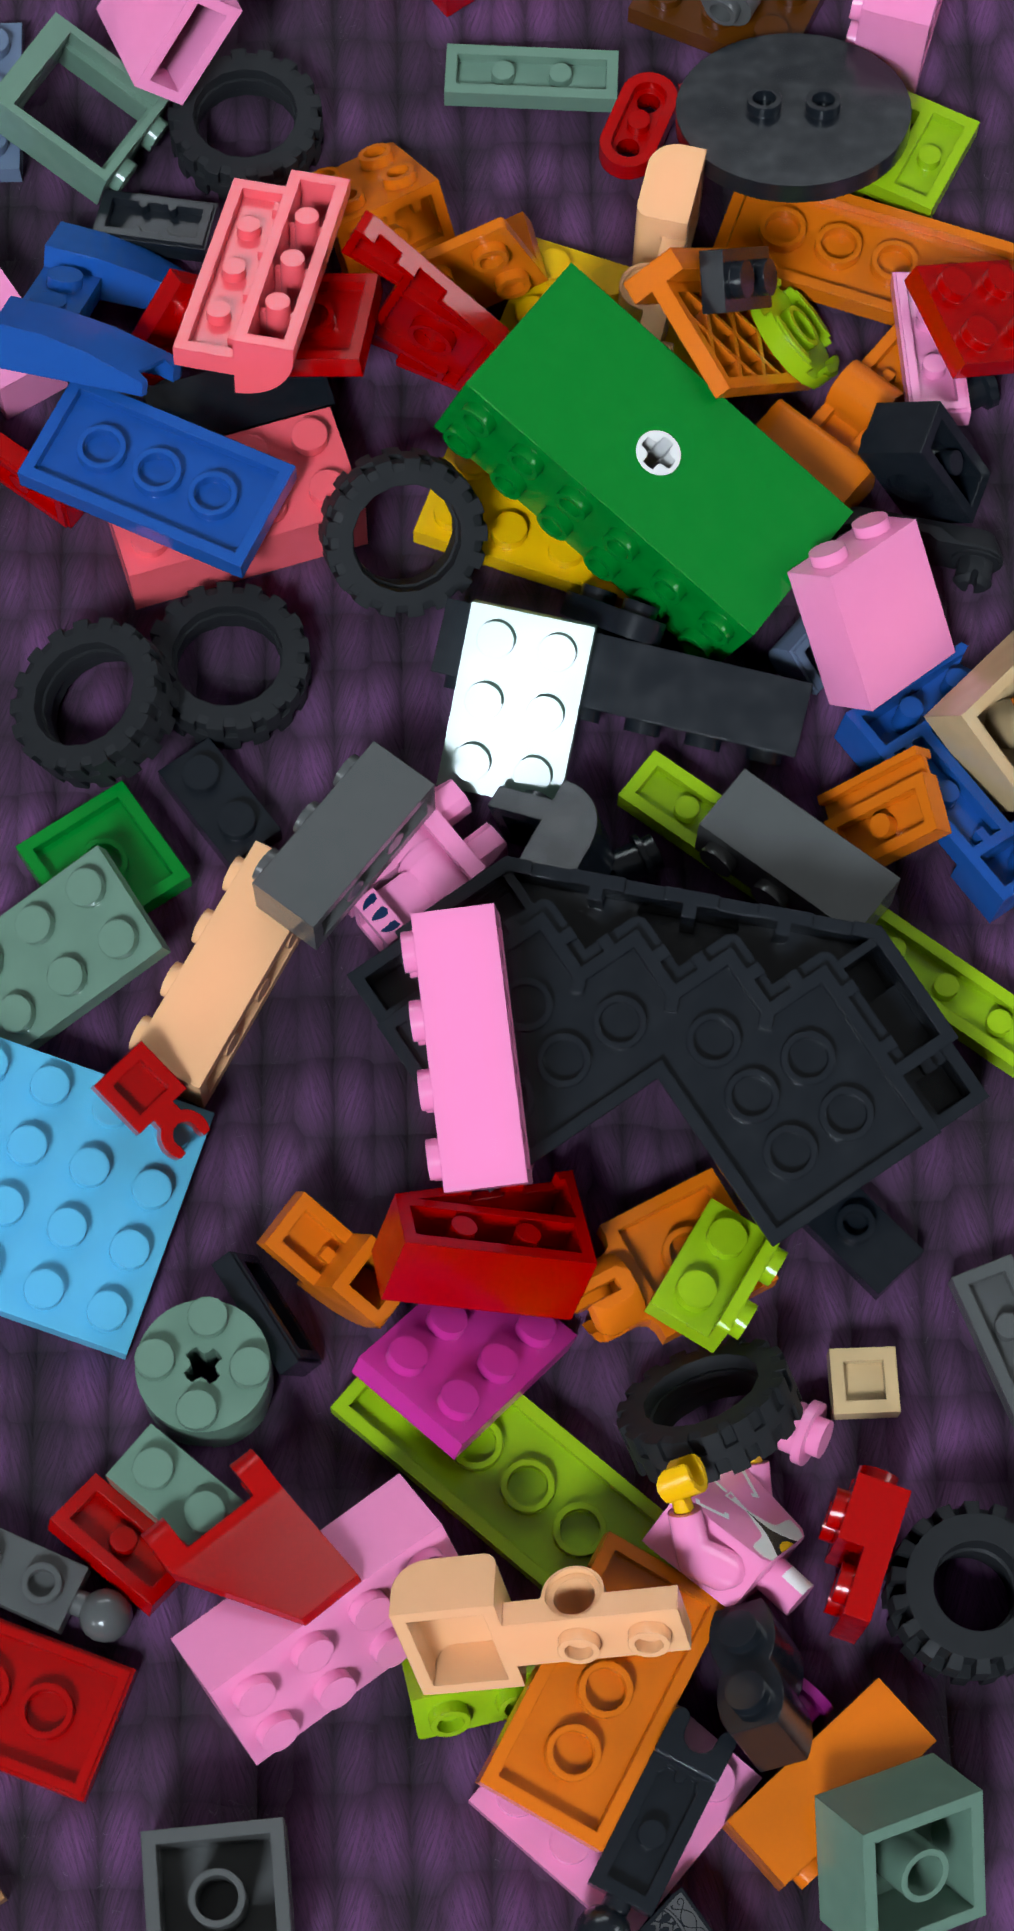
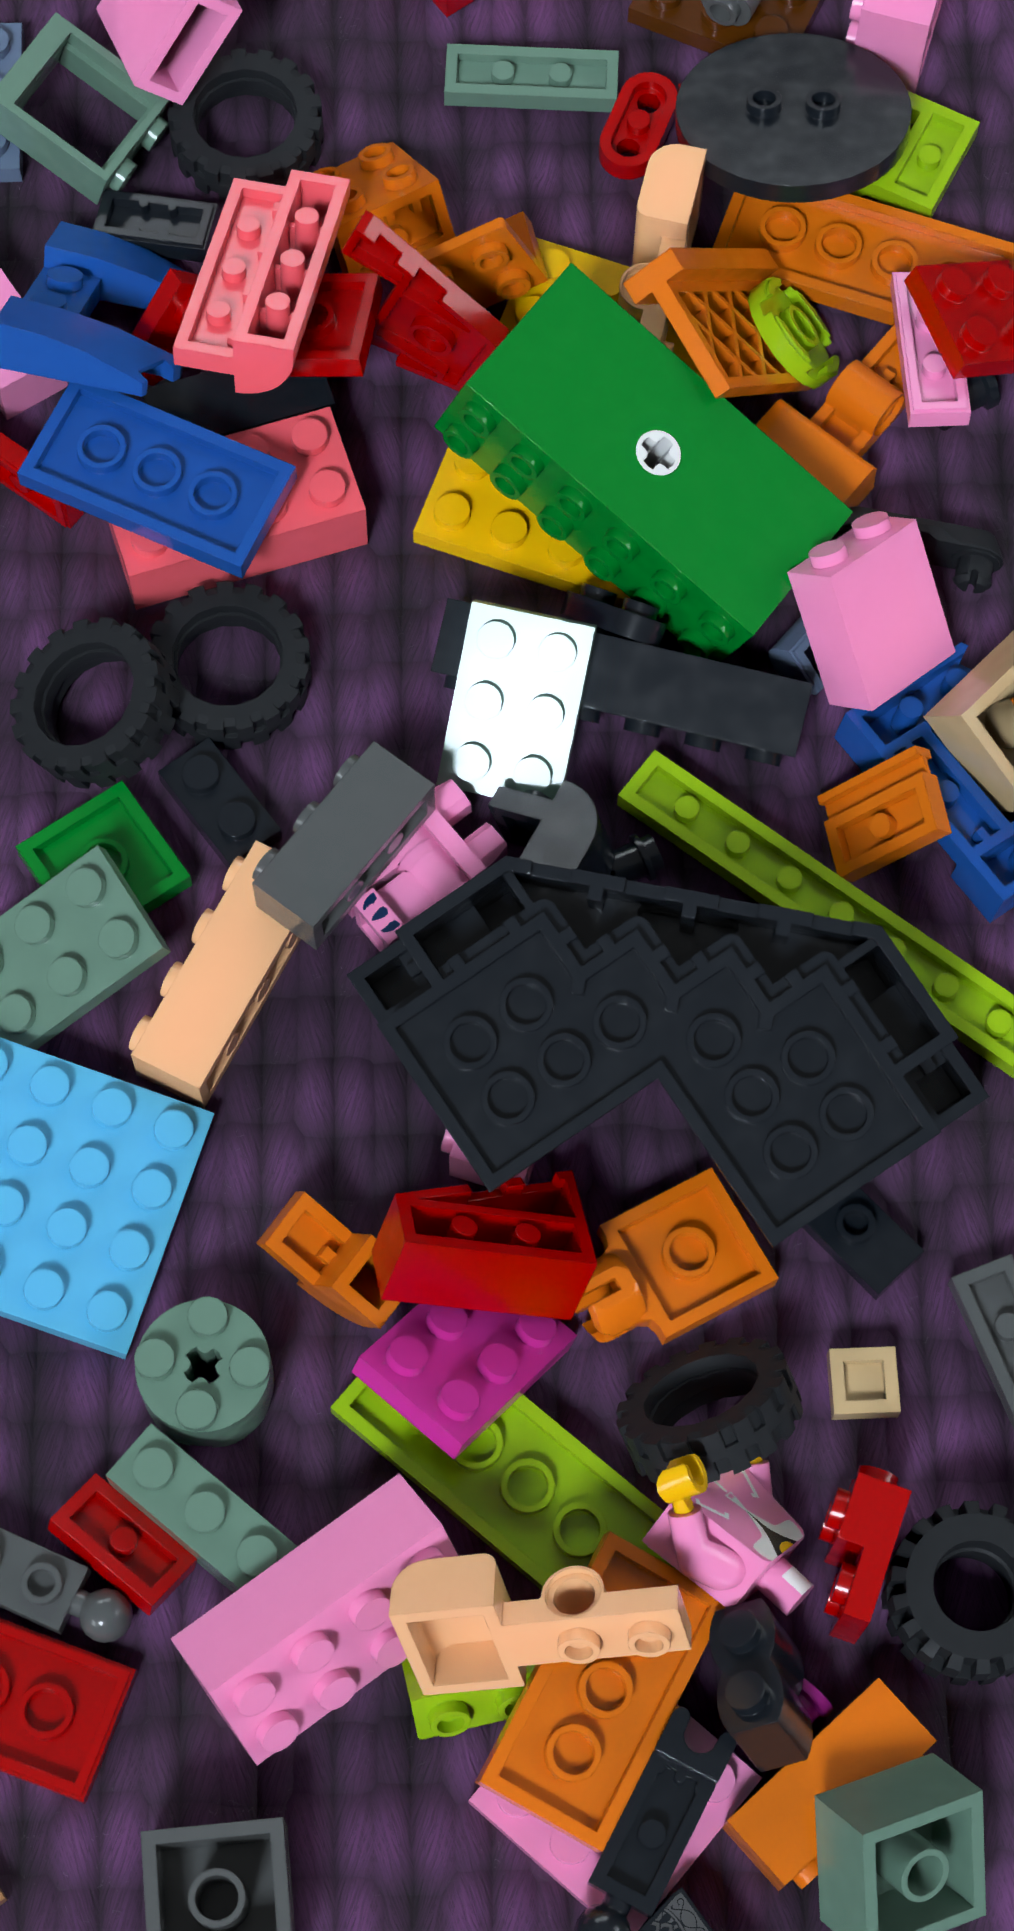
red plate [91,1041,210,1160] -> none
red flag [141,1449,361,1626] -> none
black tile [211,1251,322,1377] -> none
black tyre [318,447,488,618] -> none
bright pink brick [400,903,533,1193] -> none
lime bracket [644,1198,788,1353] -> none
dark grey brick [695,769,900,925] -> none
black plate [699,245,777,314] -> none
bright pink plate [777,1400,834,1466] -> none
black brick [858,401,991,523] -> none

